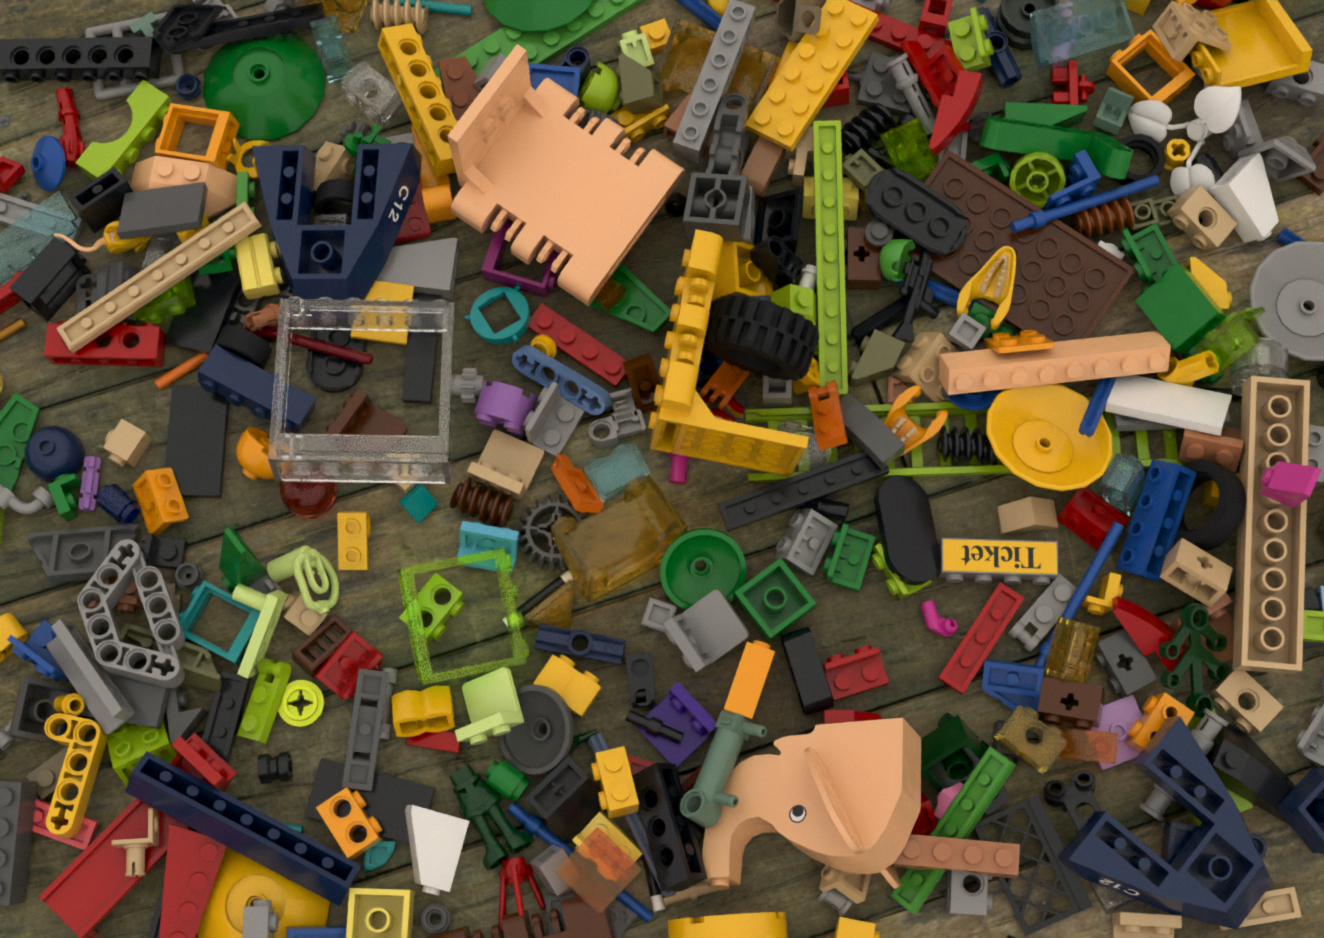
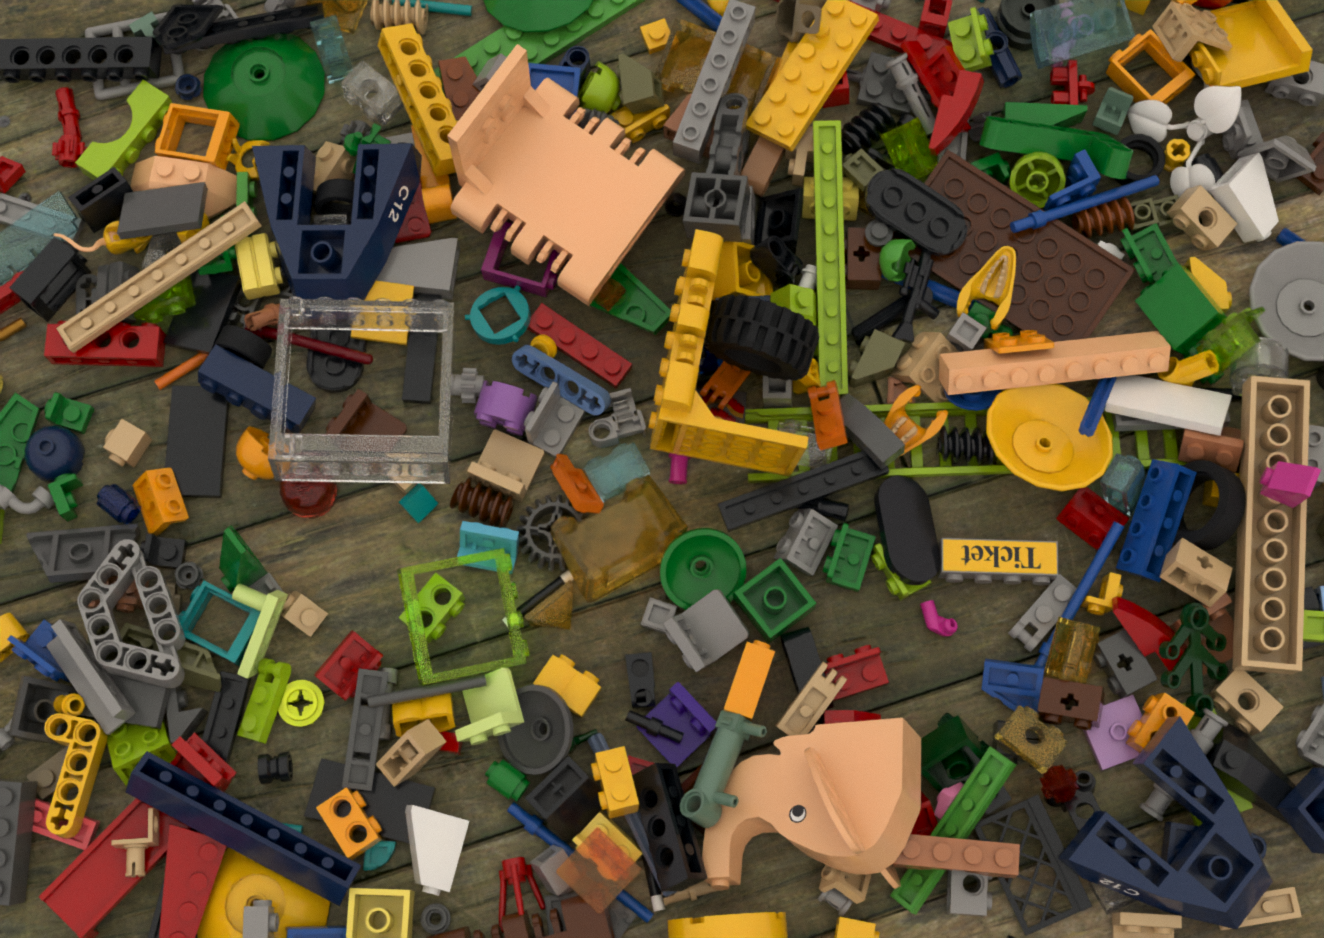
blue dish [31,136,66,191] -> none
medium lavender axle [78,456,102,512] -> none
yellowish green piece [267,545,340,615] -> none
reddish brown slope [292,614,352,678] -> none
yellow plate [337,511,371,570] -> none
dark green piece [449,765,535,871] -> none
dark blue piece [535,624,626,666] -> none
yellowish green bracket [616,30,654,67] -> none
reddish brown slope [622,353,660,413] -> none
red plate [937,582,1024,695] -> none
tan slope [997,496,1059,535] -> none
clear orange slope [1056,728,1118,764] -> none
none -> green bracket [44,392,94,434]
none -> dark grey bar [367,674,487,708]
none -> tan brick [376,719,447,787]
none -> tan hinge [775,662,847,736]
none -> clear red gear [1040,765,1079,803]

